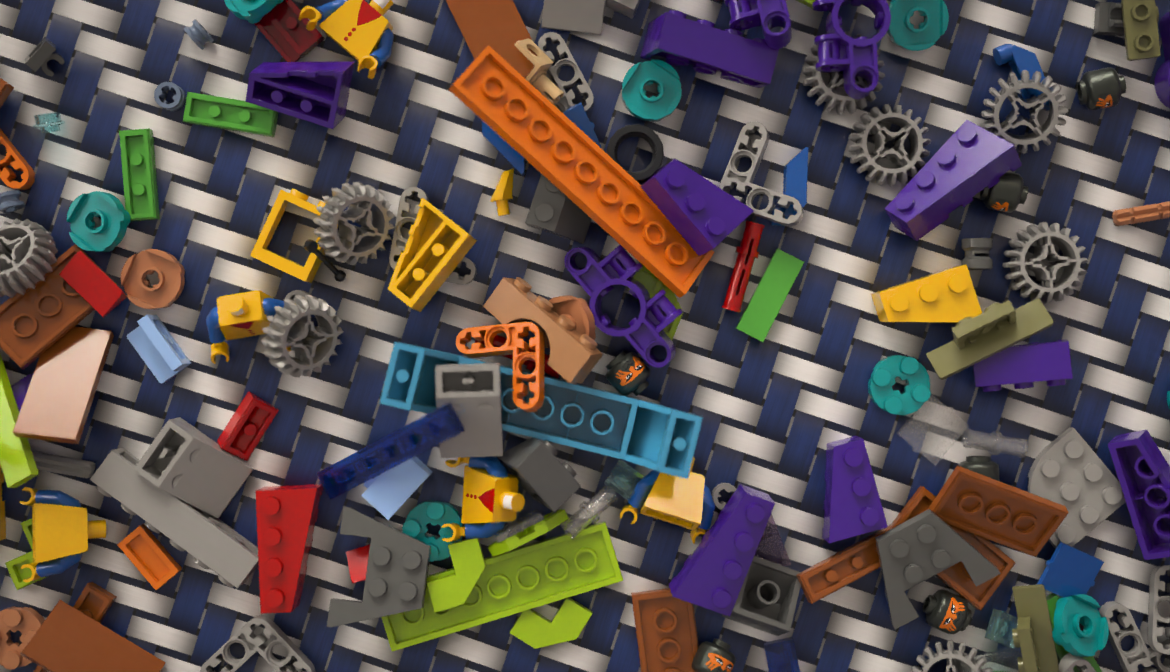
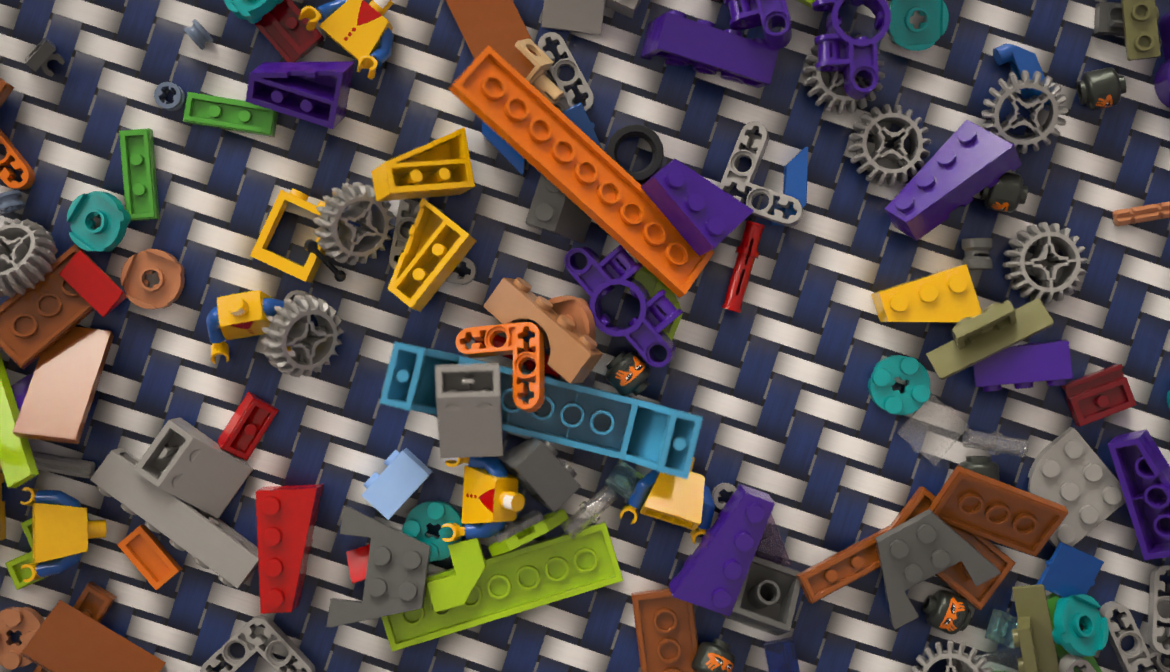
clear light blue plate [33,112,65,133] -> none
light blue panel [127,314,192,383] -> none
clear blue tile [316,402,465,500] -> none
yellow bar [490,169,514,216] -> none
lime tile [510,597,592,649] -> none
teal plate [622,60,682,122] -> none
bright green tile [735,248,804,342] -> none
dark purple wedge [822,436,888,543] -> none
none -> yellow wedge [371,127,475,202]
none -> dark red plate [1061,364,1137,426]

